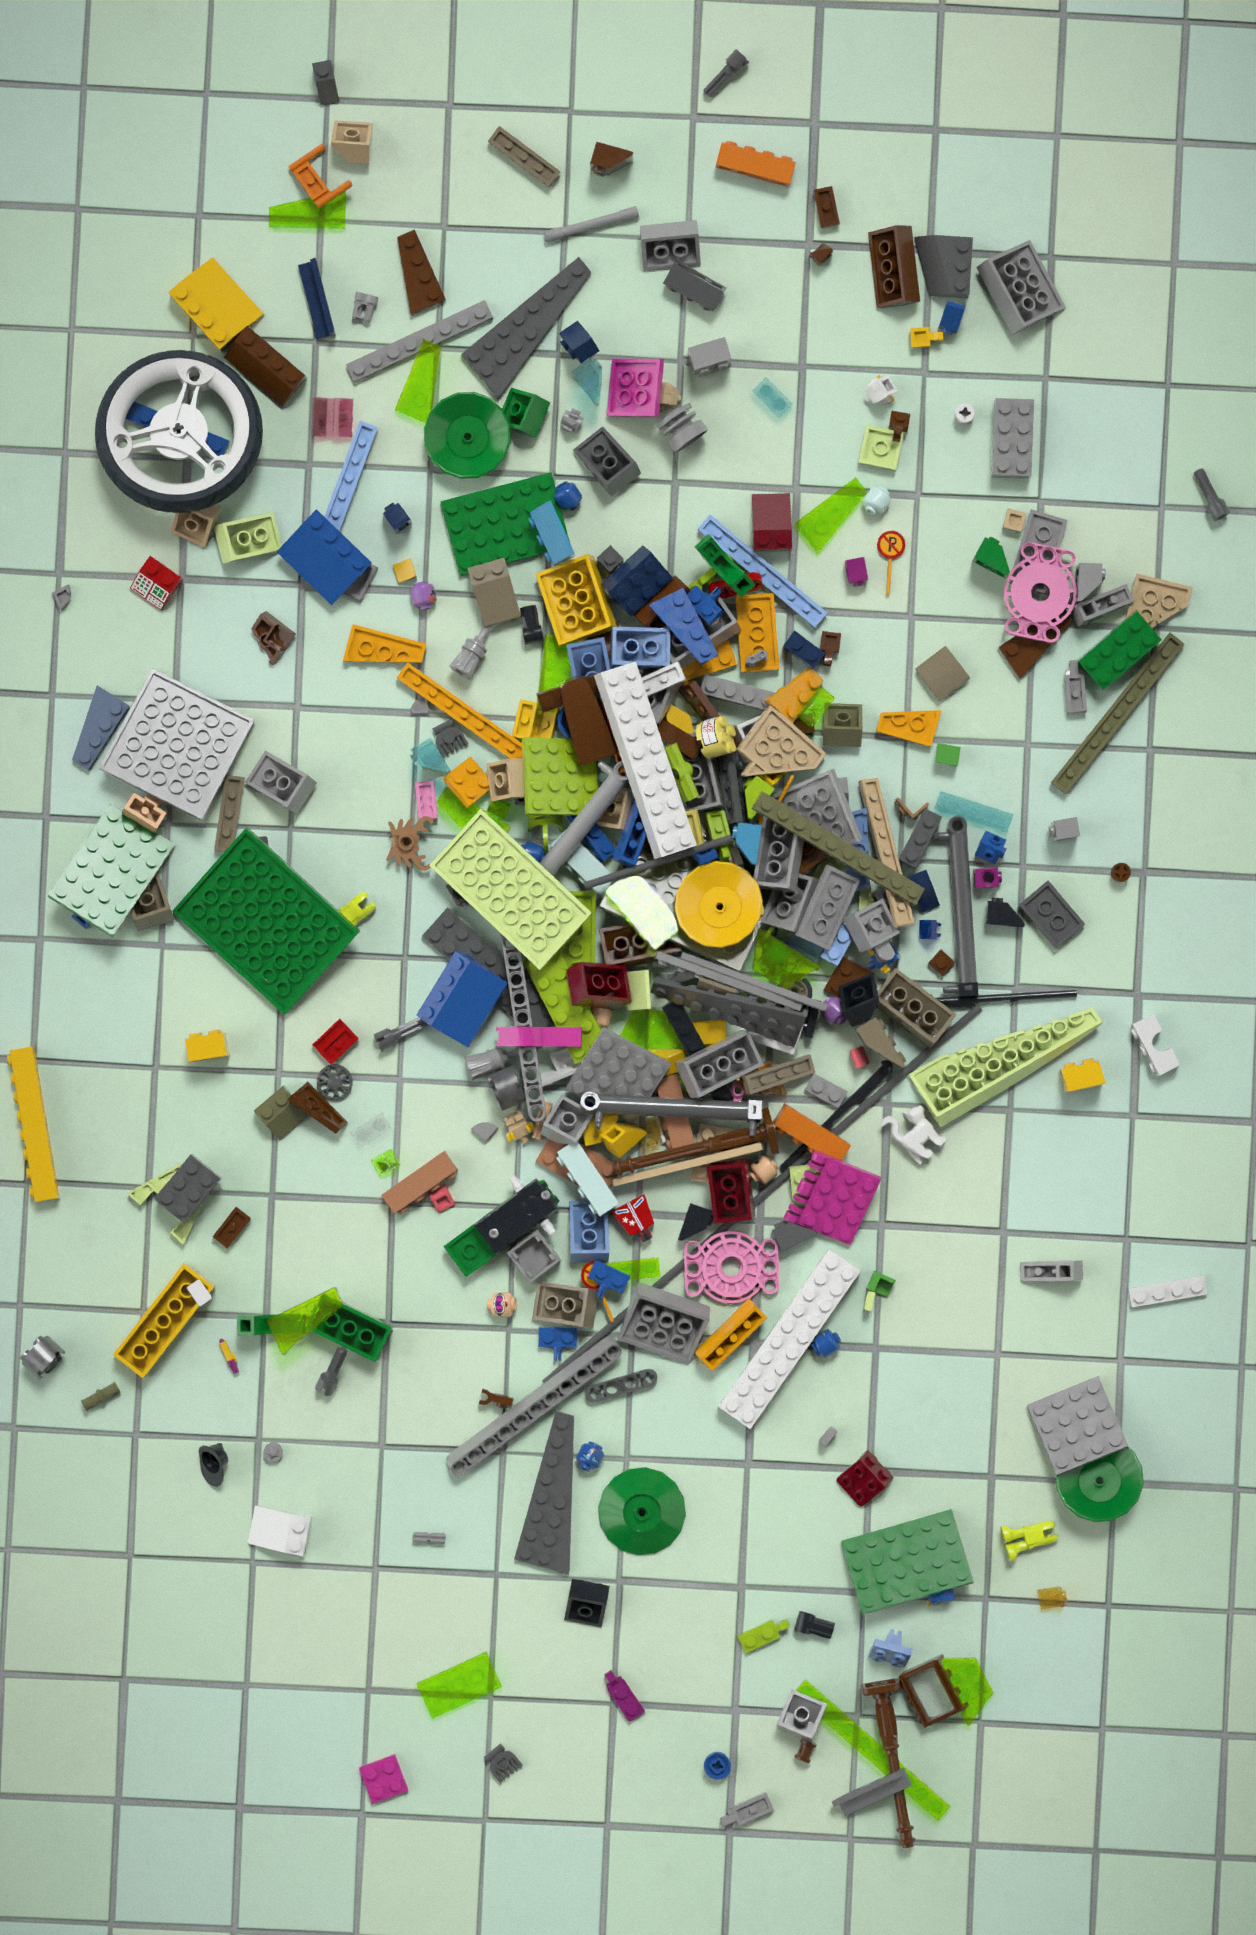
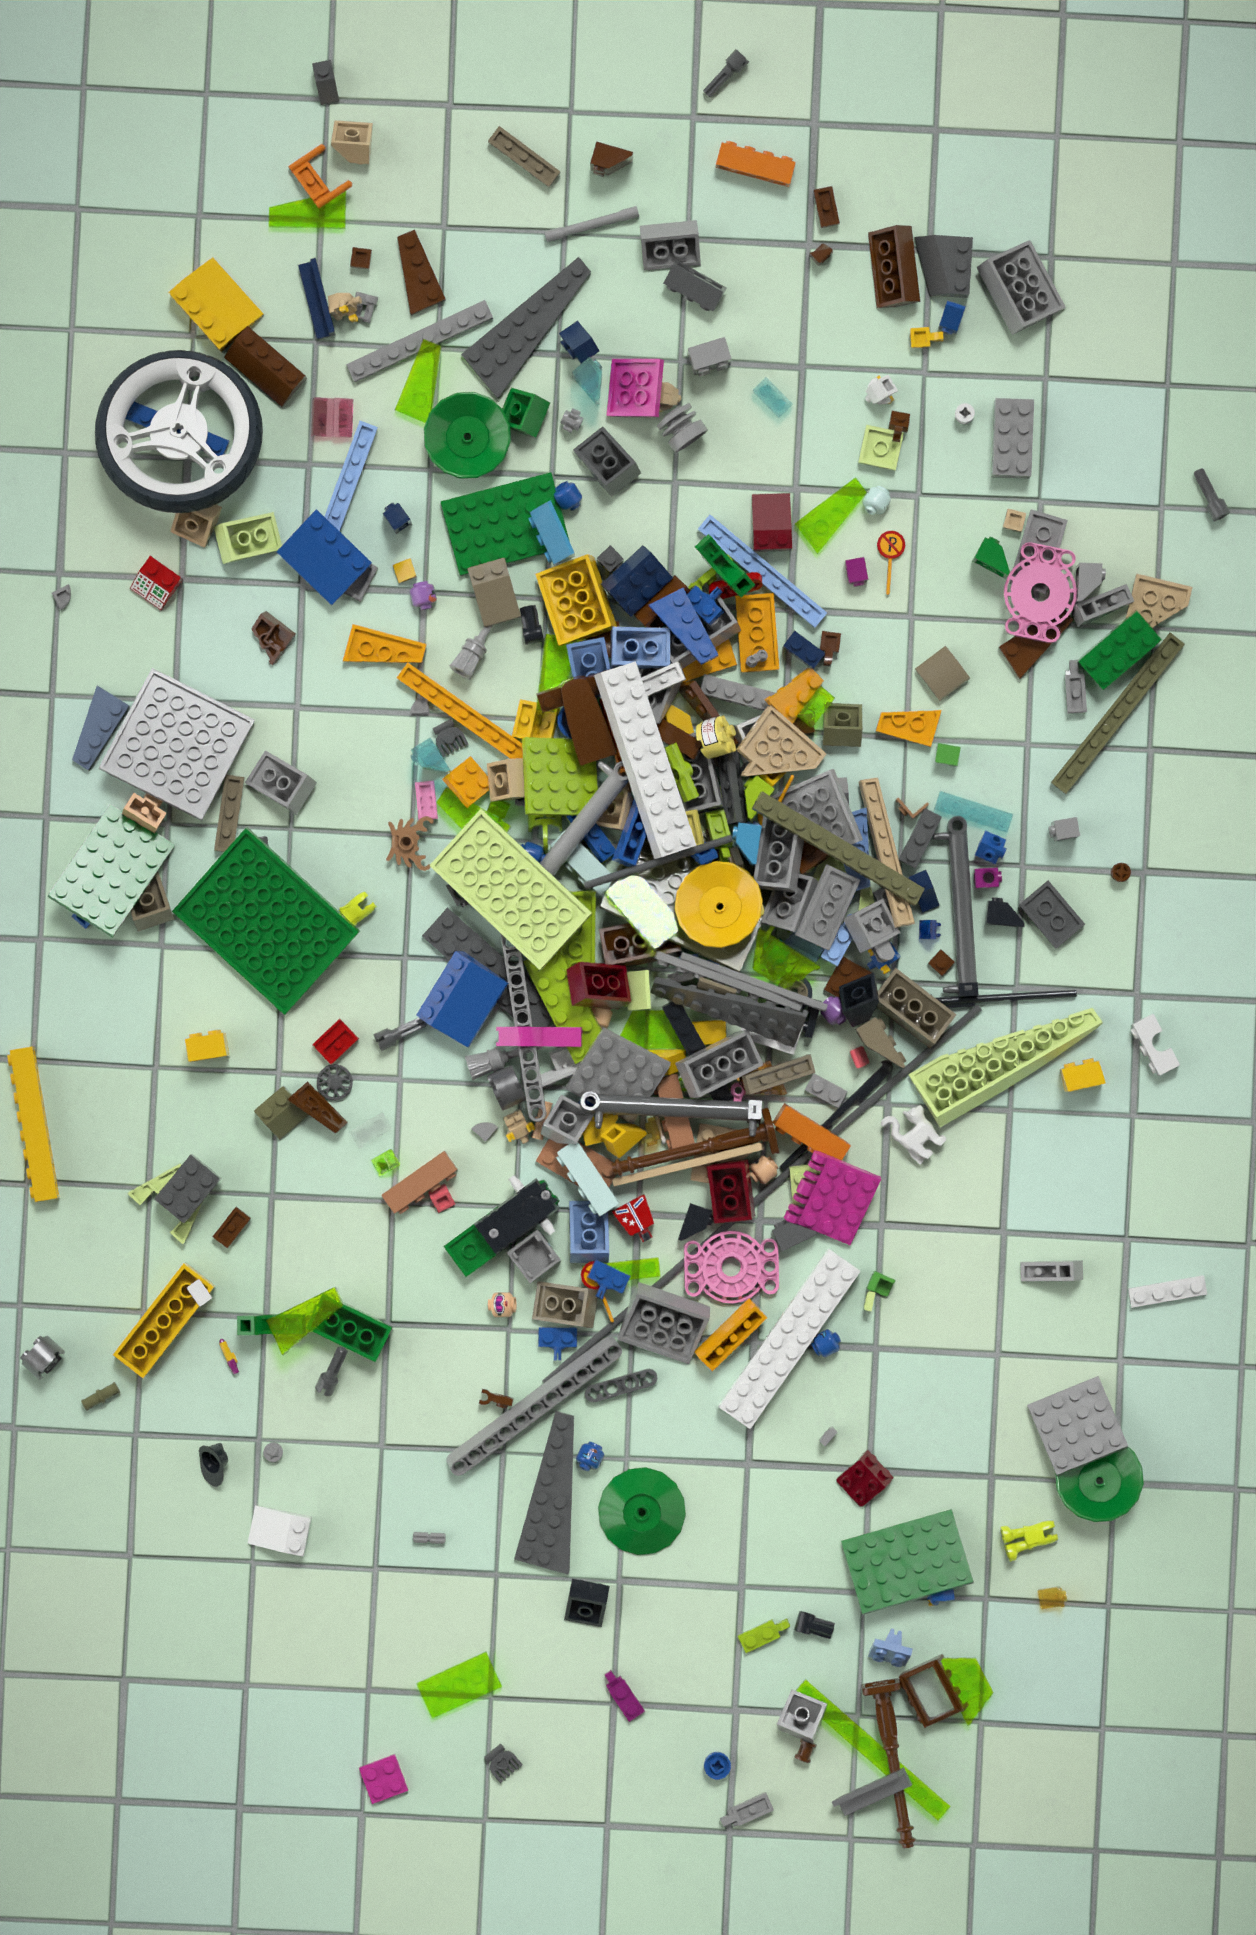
none -> tan piece [328,293,362,323]
none -> reddish brown plate [350,247,372,270]

